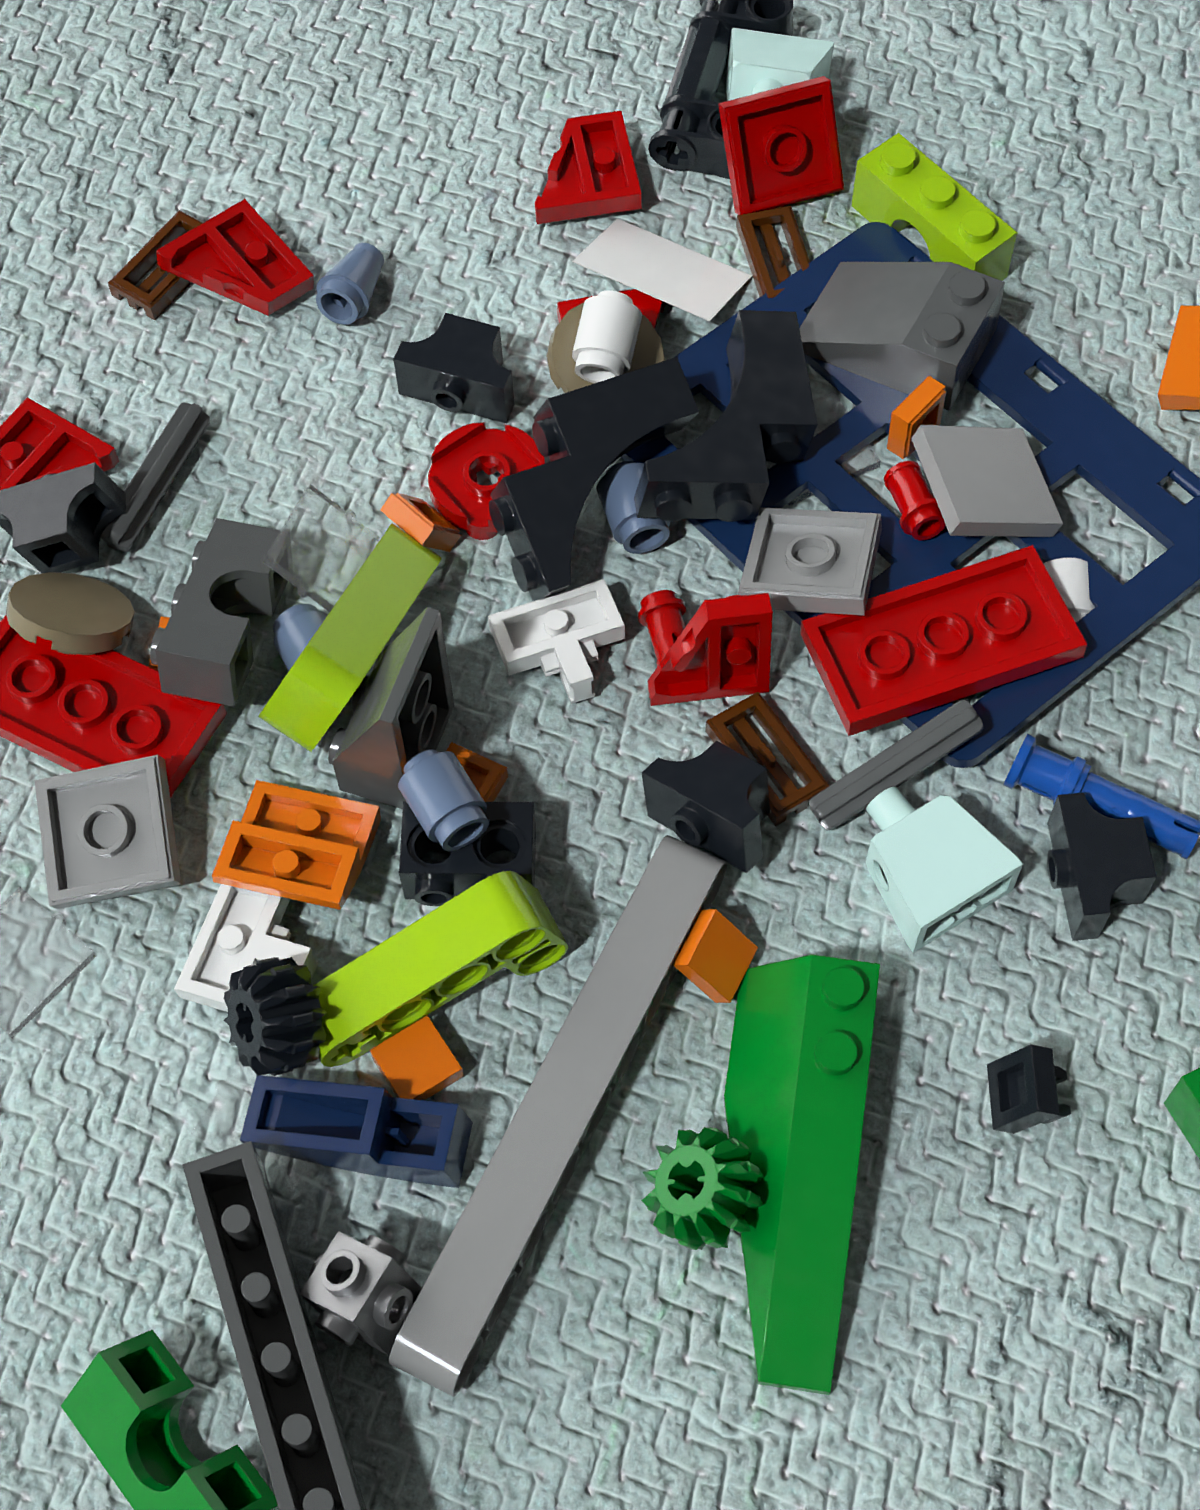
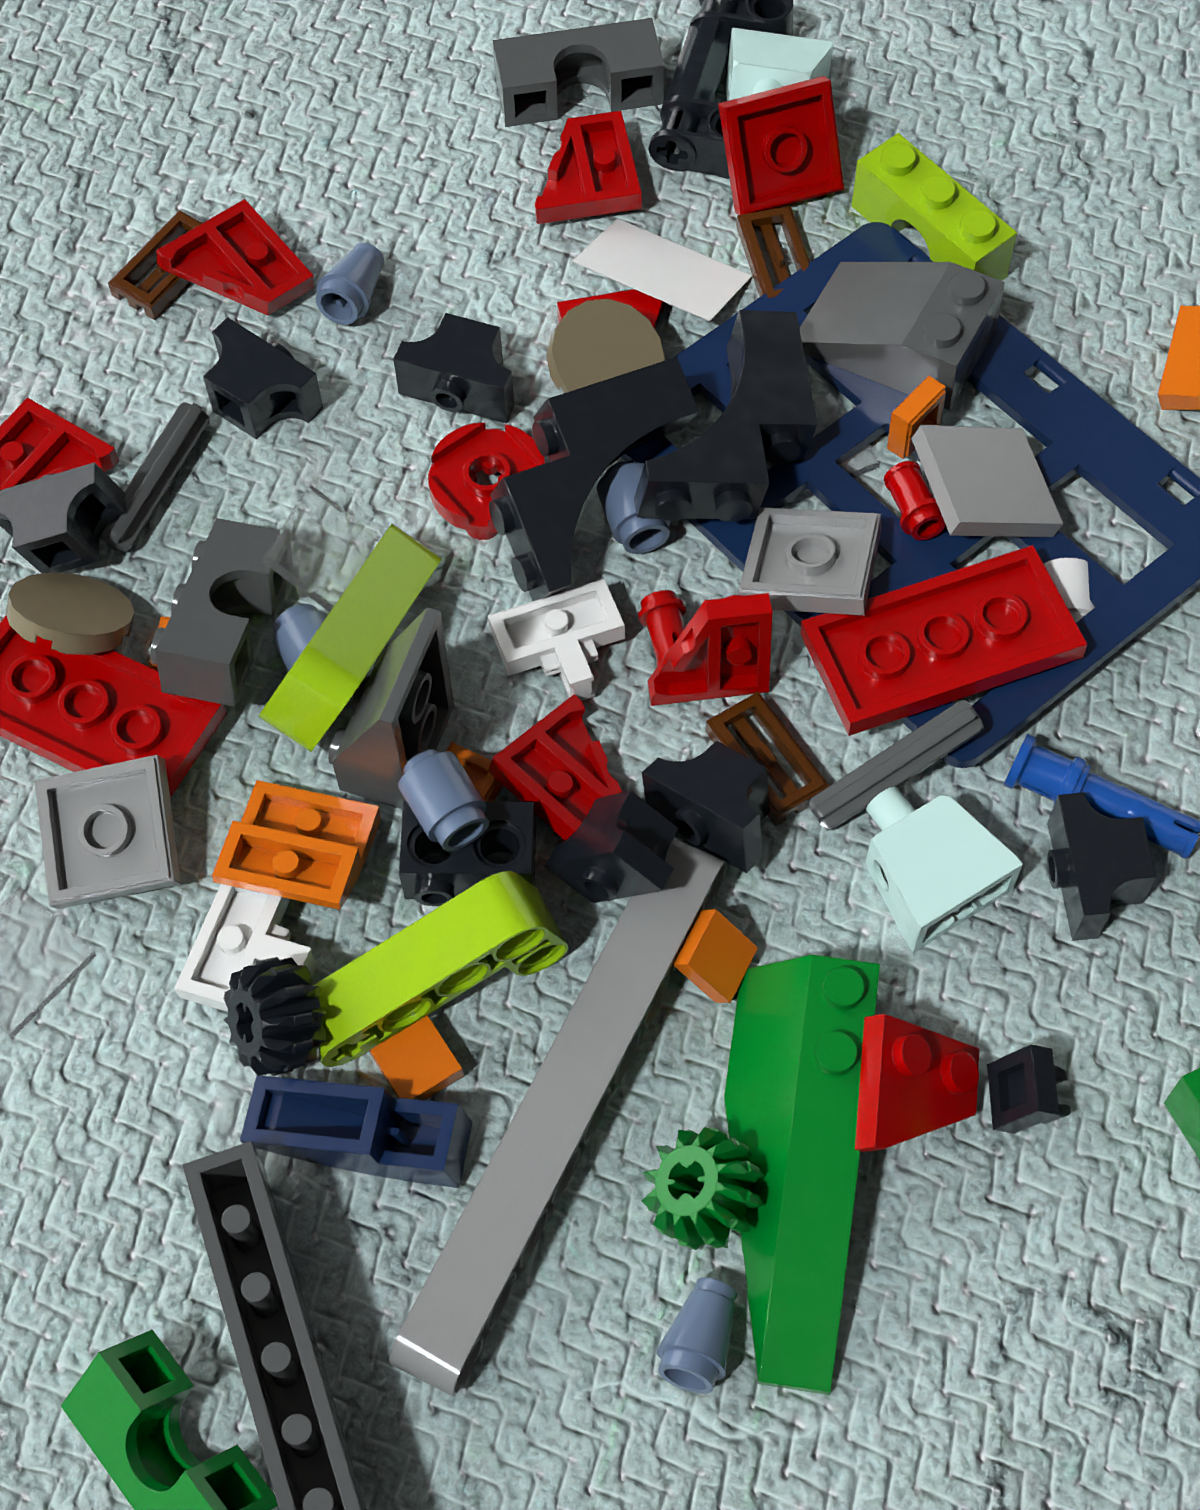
flat silver brick [299,1231,422,1355] -> none
orange tile [380,493,462,552] -> none
white brick [572,291,642,383] -> none
none -> black brick [203,317,323,439]
none -> red wing [488,694,622,840]
none -> dark grey arch [492,18,664,127]
none -> black brick [544,790,679,903]
none -> sand blue cone [657,1277,737,1394]
none -> red wing [855,1013,980,1152]

